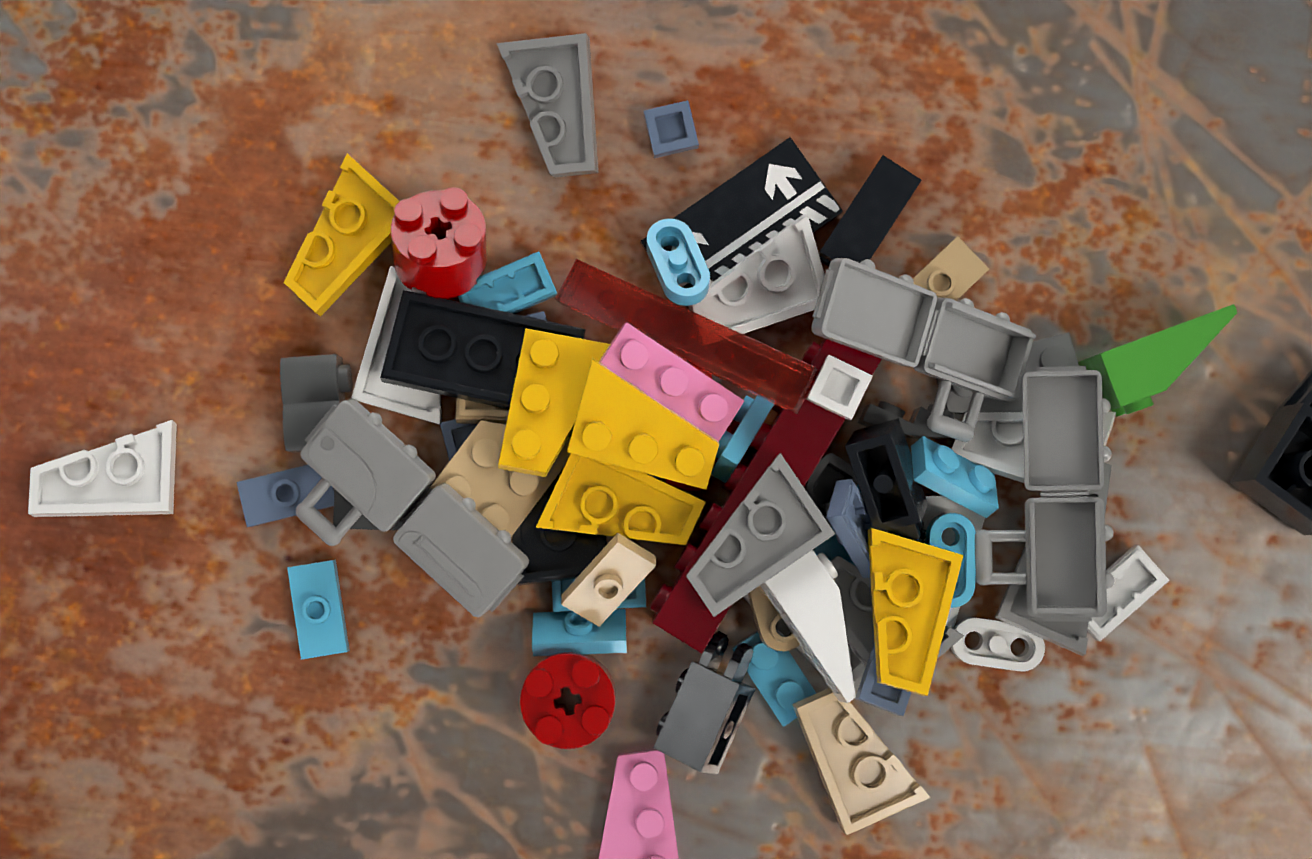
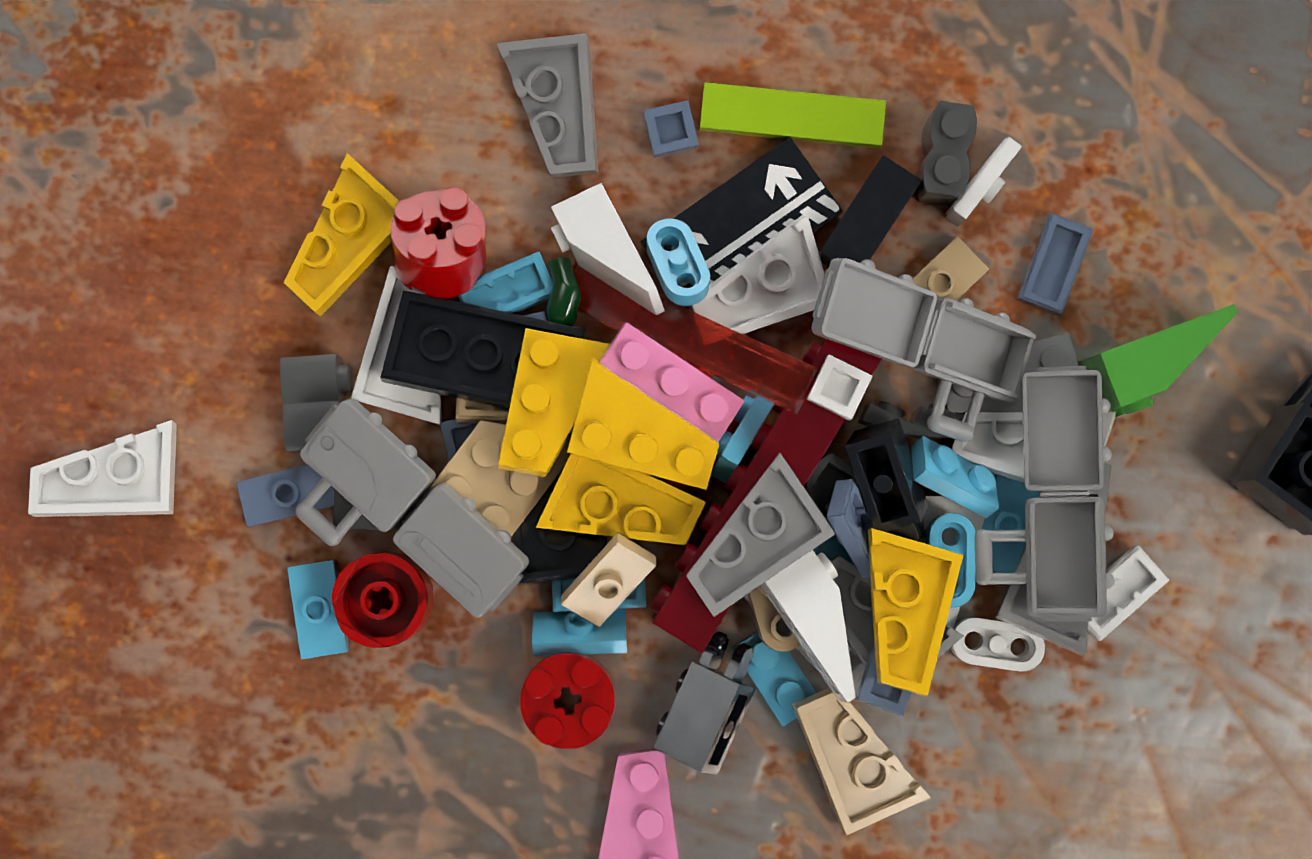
none -> red brick [332,552,433,648]
none -> dark green arm [546,257,581,326]
none -> white slope [551,183,665,315]
none -> lime tile [699,82,886,149]
none -> dark grey brick [915,101,977,207]
none -> white plate [945,137,1022,227]
none -> medium azure plate [982,475,1041,573]
none -> sand blue tile [1016,213,1094,316]

